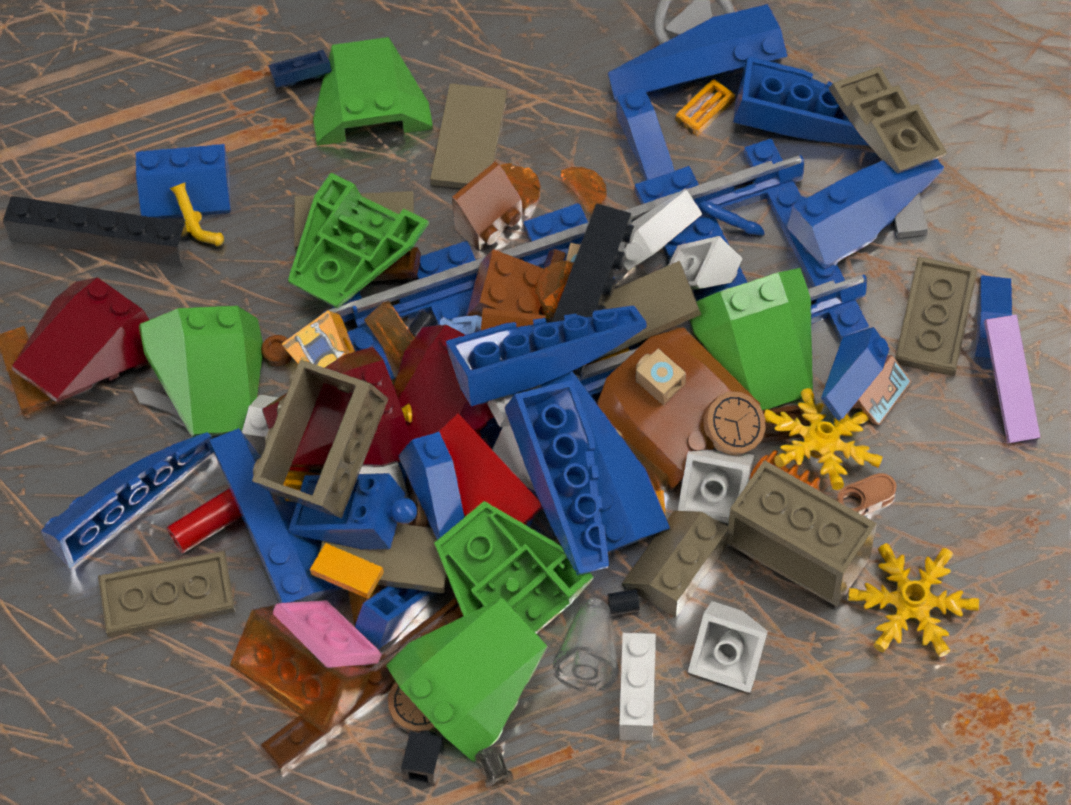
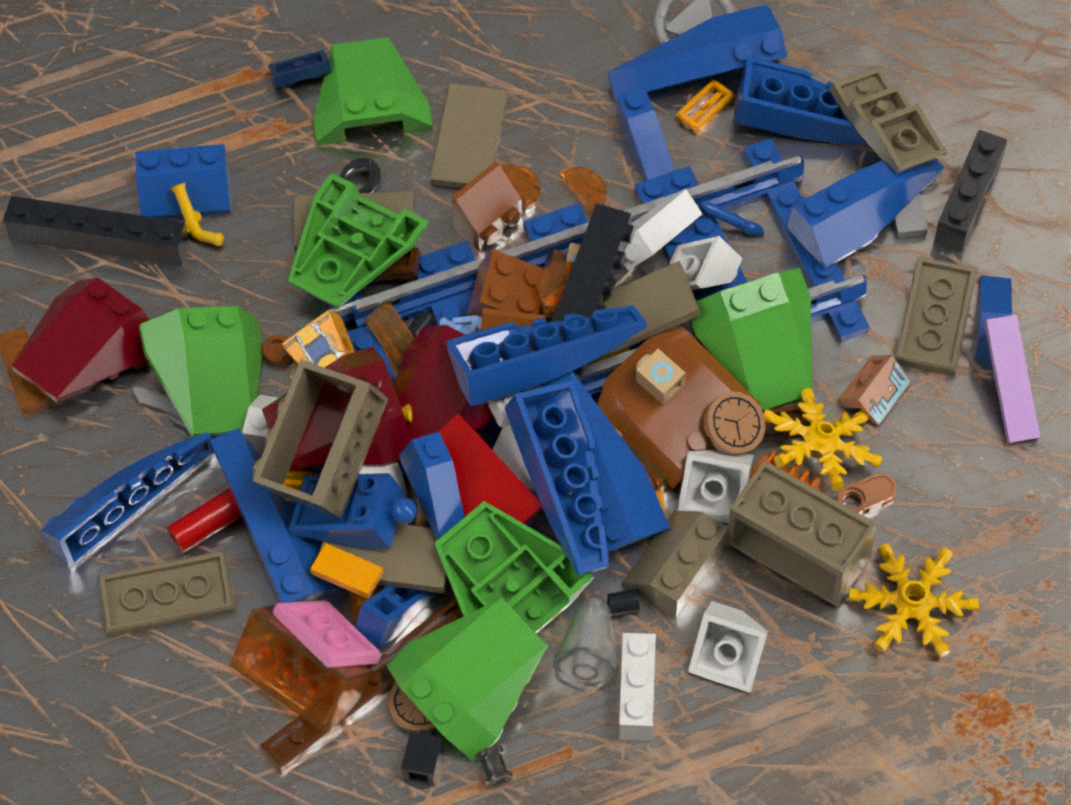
blue slope [821,327,890,420] -> none
none -> black piece [339,158,381,193]
none -> black arch [934,130,1007,252]

